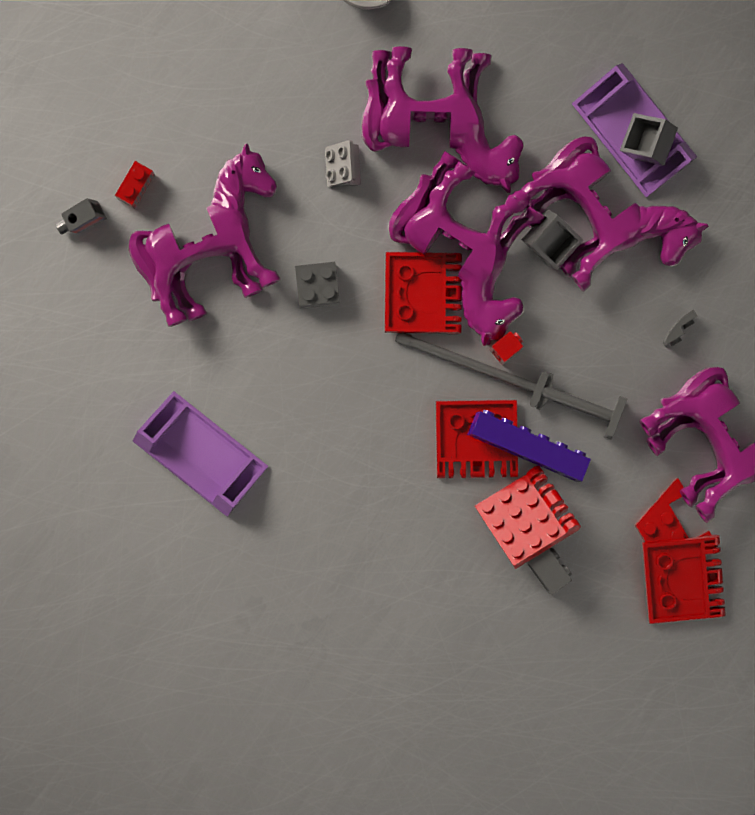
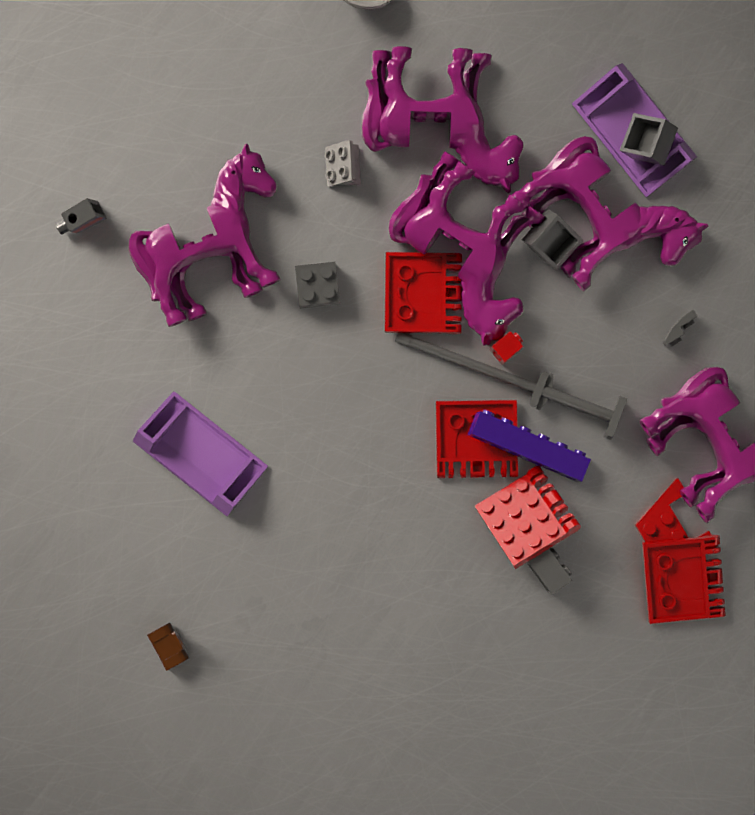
red brick [115,161,155,209] -> none
none -> reddish brown piece [147,623,189,671]

